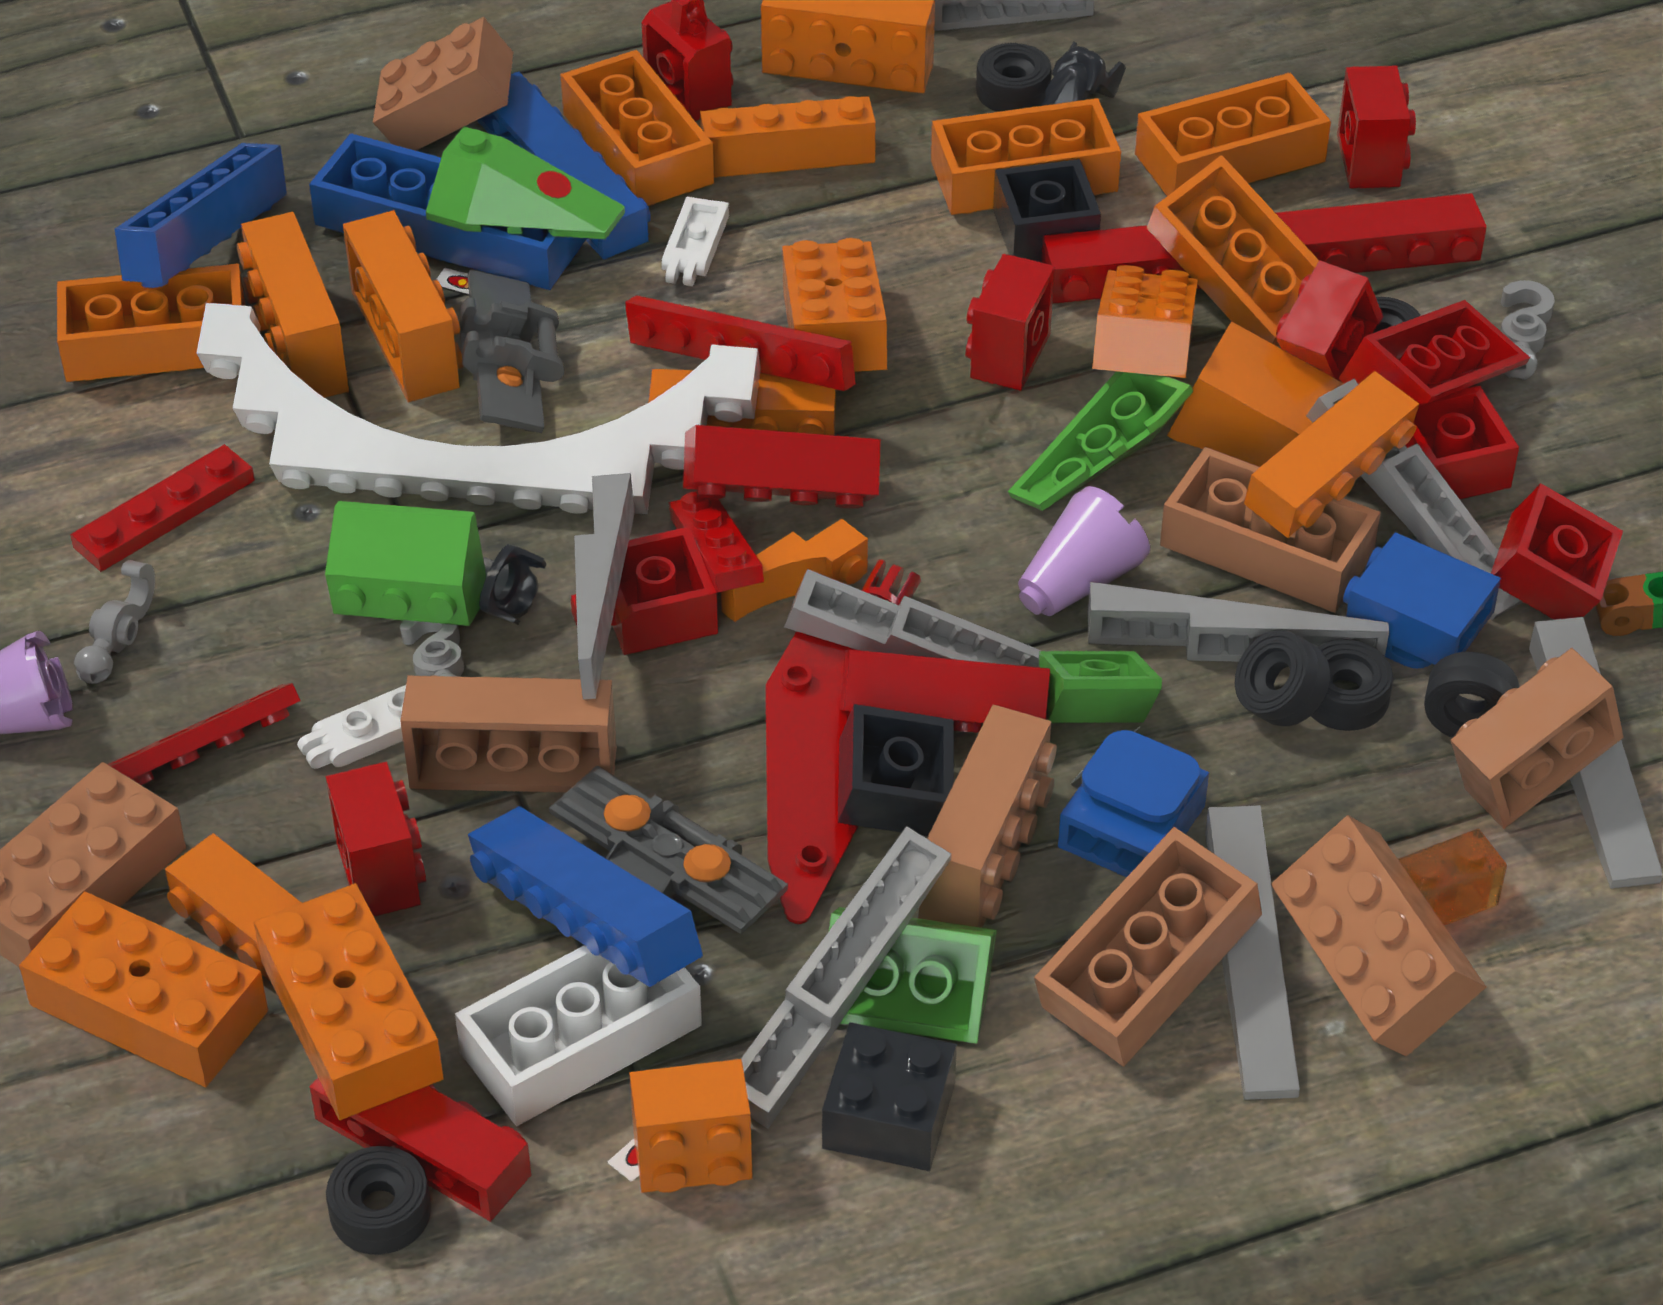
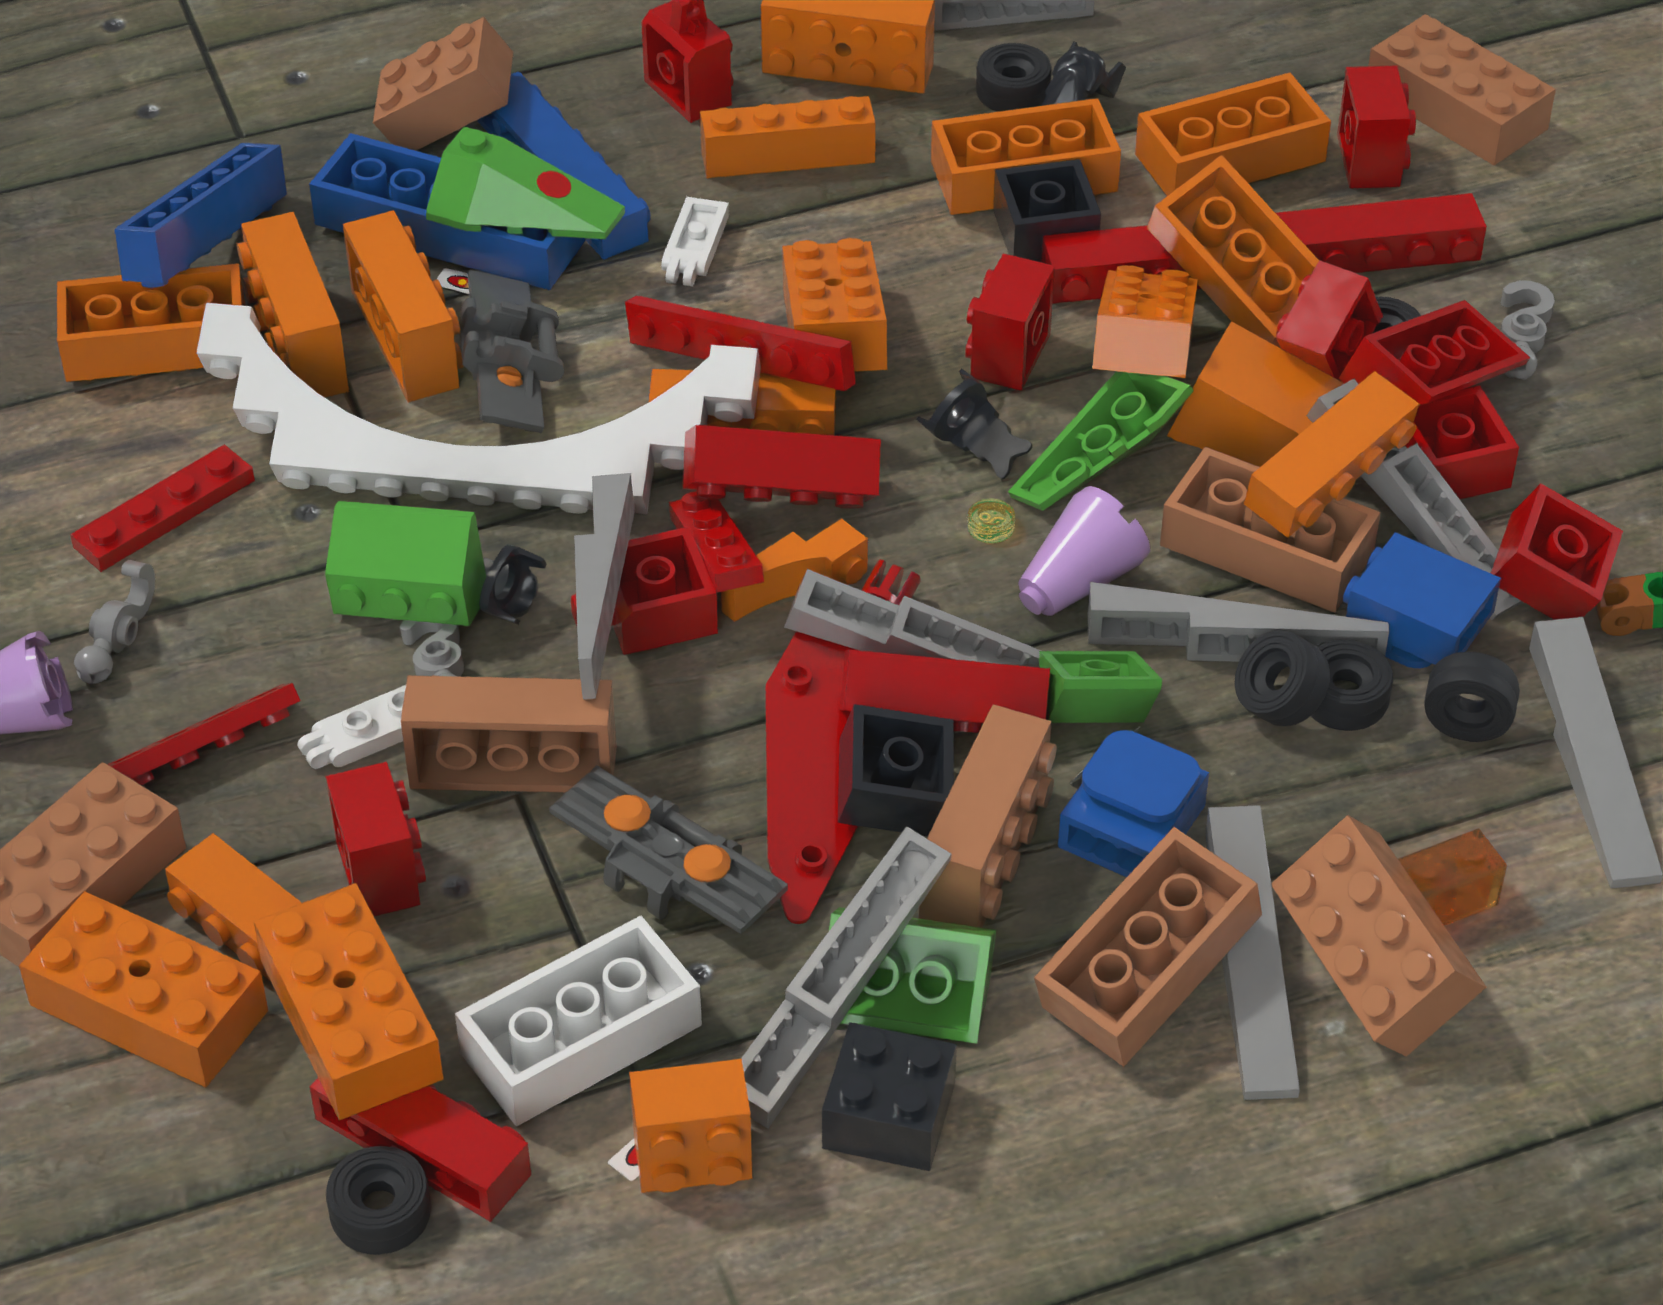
blue brick [468,806,703,987] -> none
orange brick [561,50,714,206] -> none
nougat brick [1450,648,1624,829] -> none
none -> black hair [916,368,1033,480]
none -> clear yellow tile [967,498,1015,543]
none -> nougat brick [1369,14,1556,166]

